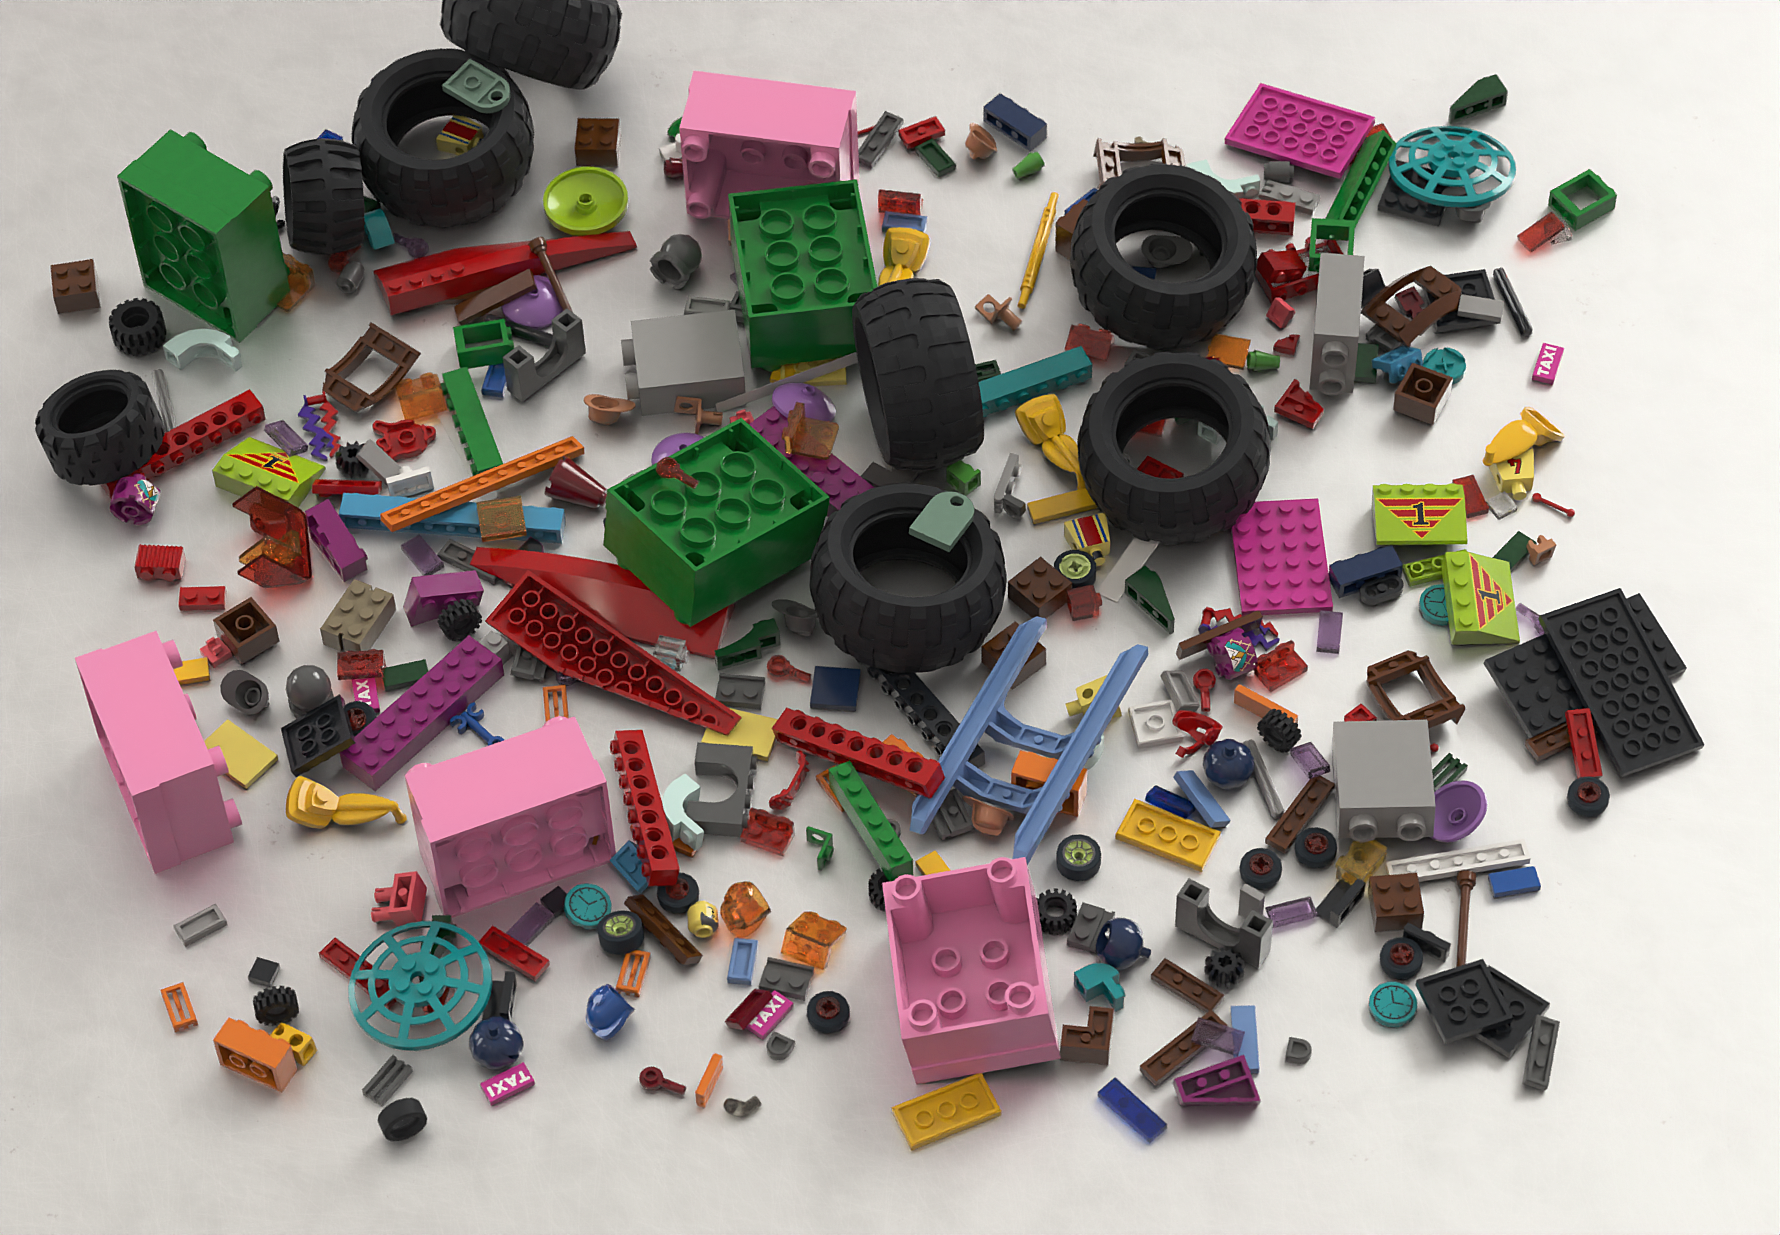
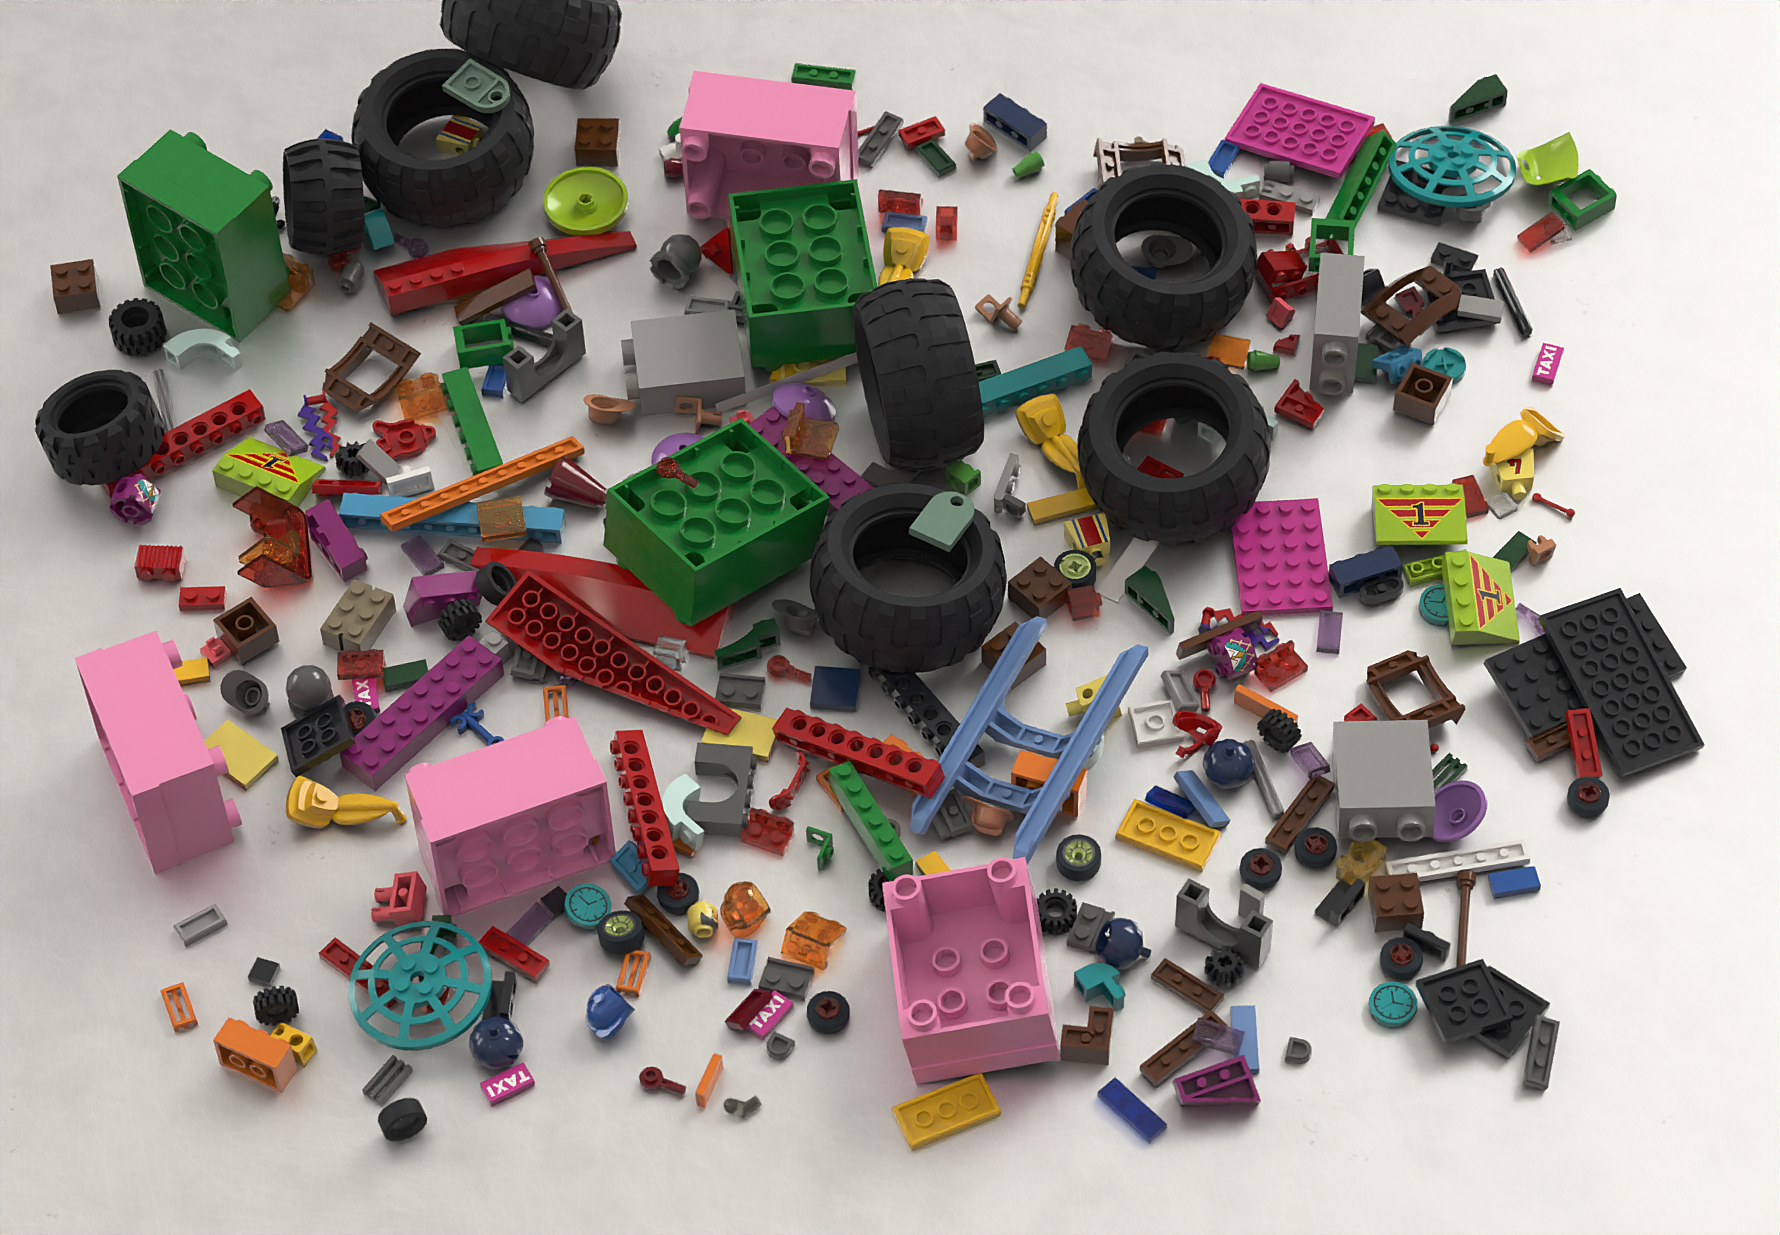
clear purple tile [1265,896,1318,928] -> none
none -> black tyre [475,561,517,606]
none -> red piece [700,227,734,274]
none -> green tile [791,63,856,90]
none -> clear red brick [936,206,958,240]
none -> blue tile [1208,139,1241,179]
none -> black plate [1430,242,1479,275]
none -> lime piece [1517,131,1579,187]

